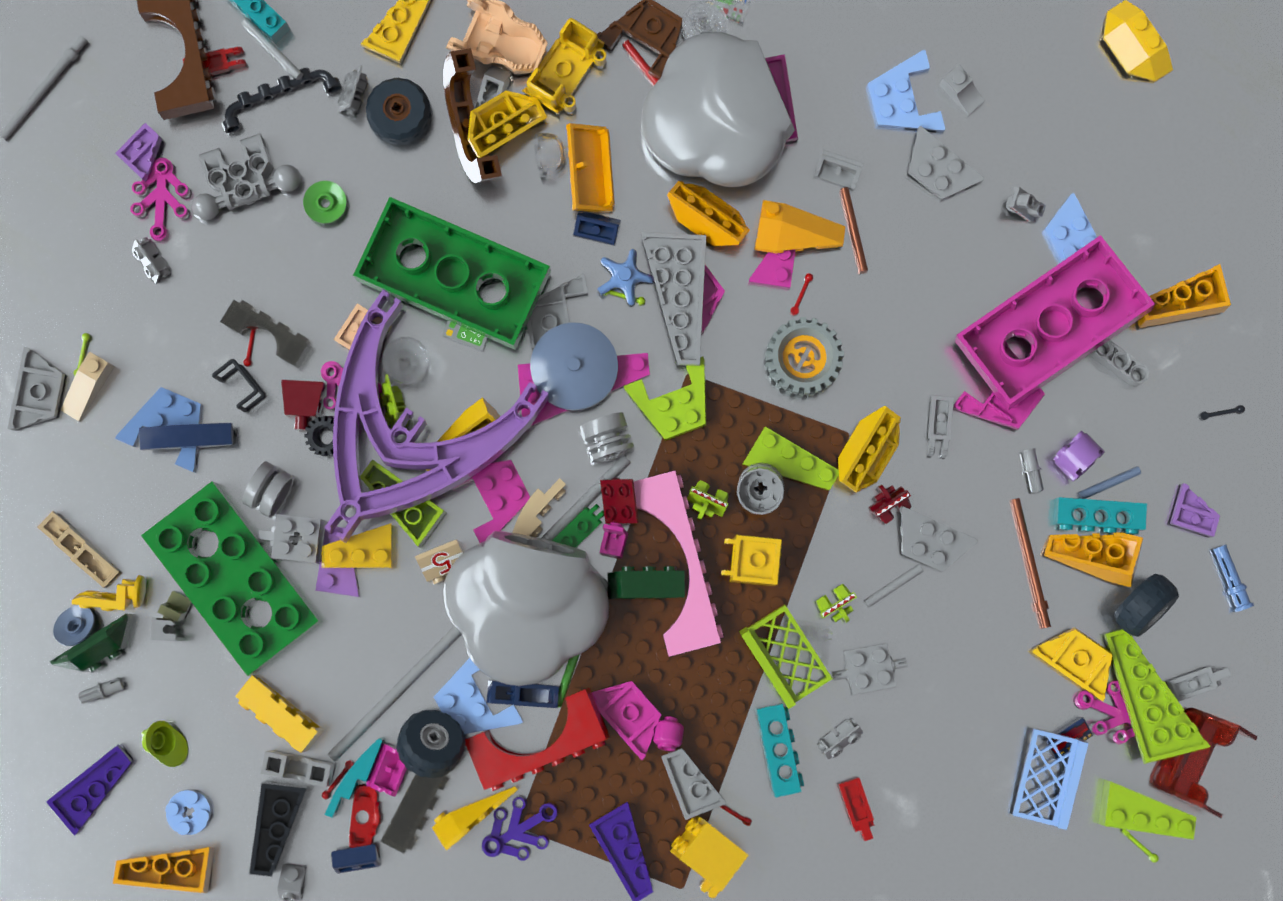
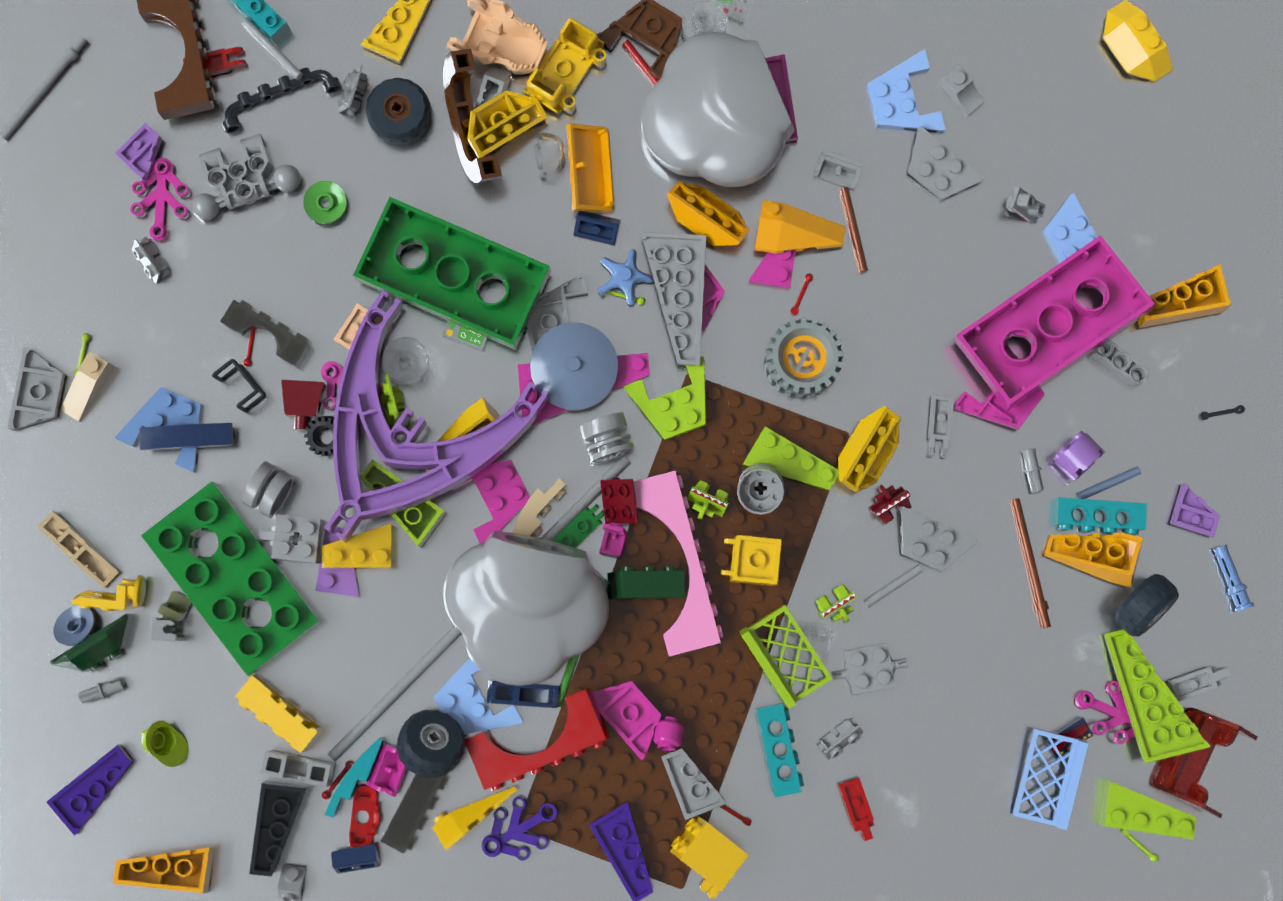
light blue plate [165,790,212,835] -> none
tan slope [415,539,464,585] -> none
yellow wing [1032,627,1112,701] -> none

